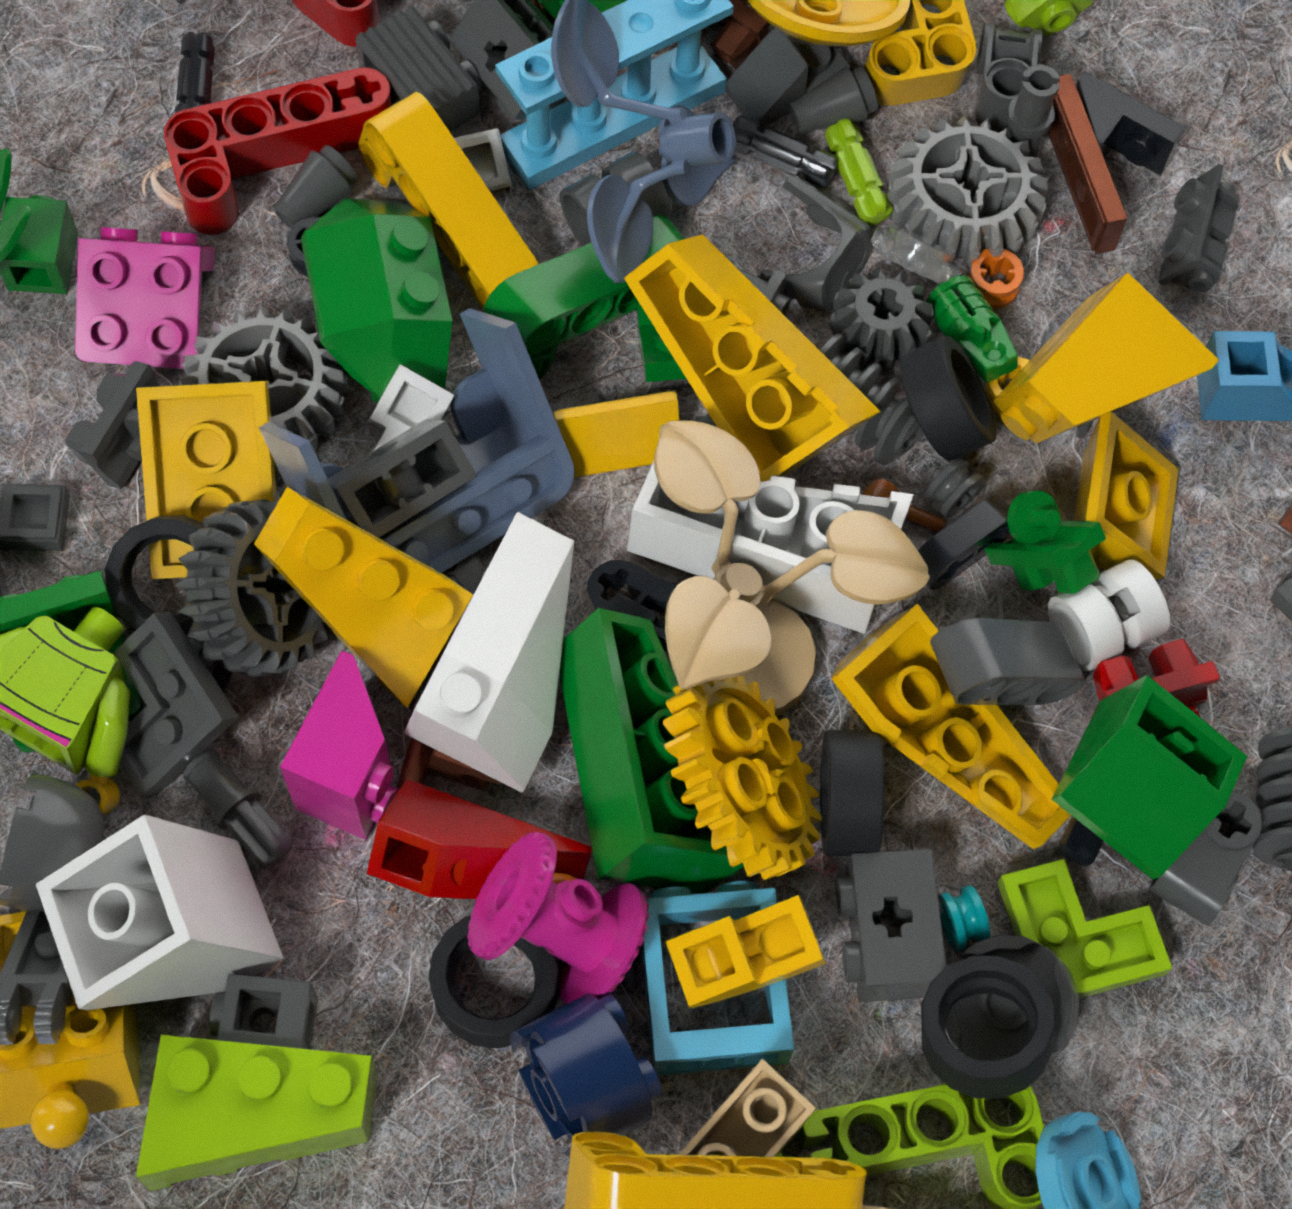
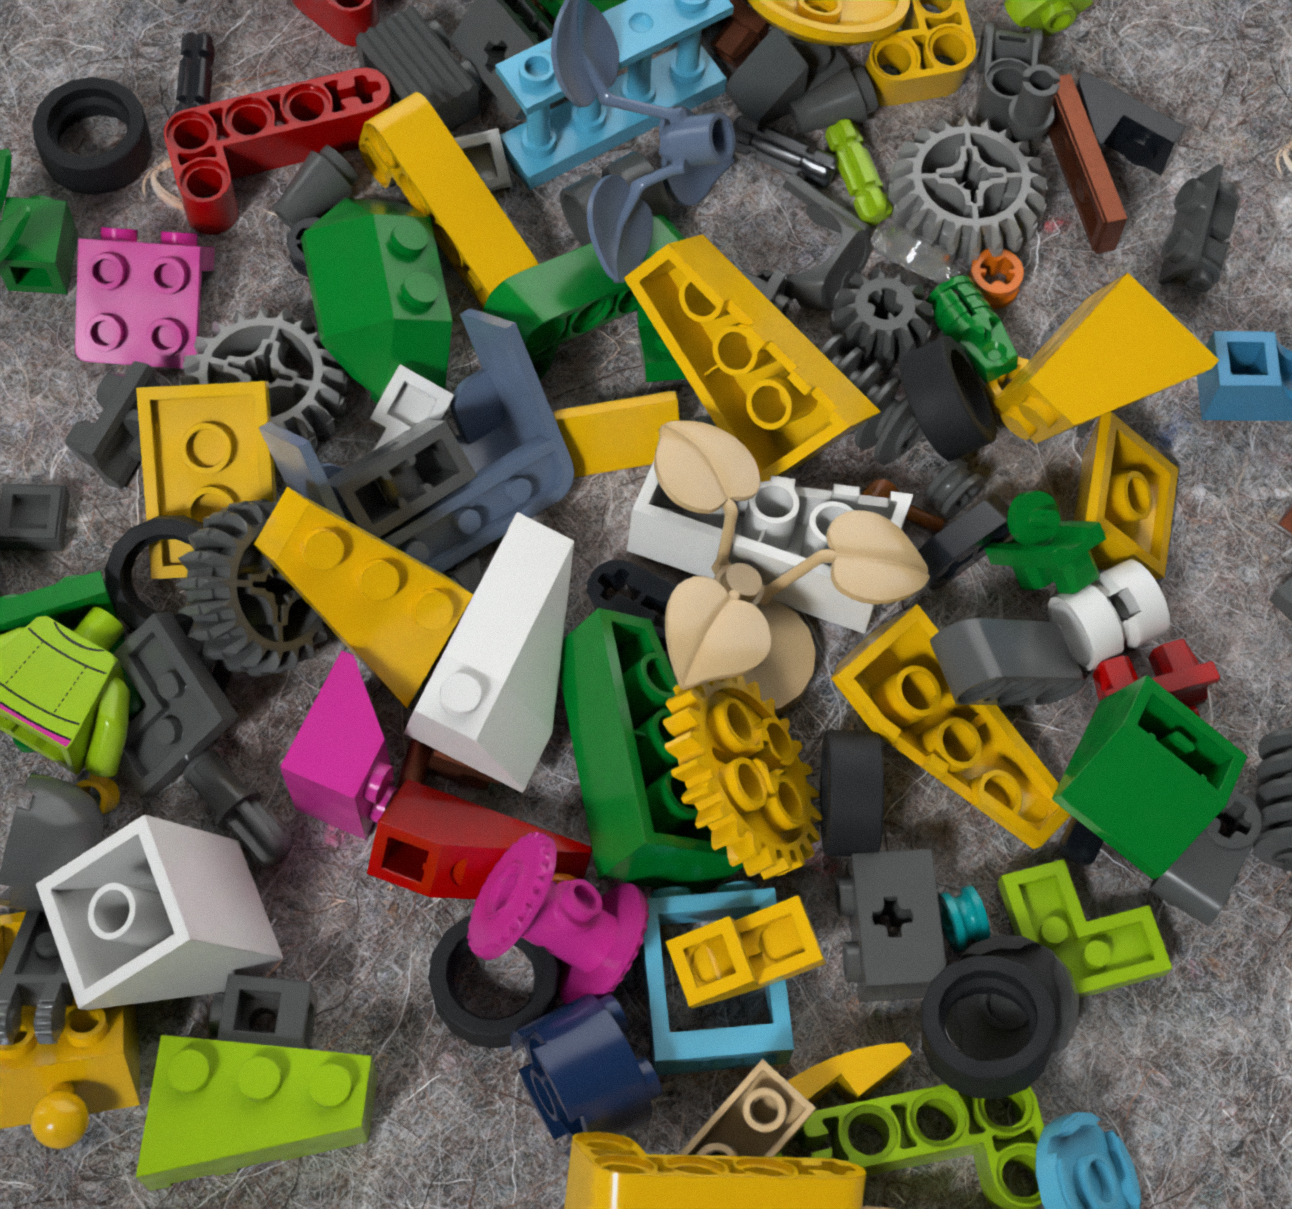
none -> black tyre [32,77,152,195]
none -> yellow slope [787,1042,912,1104]

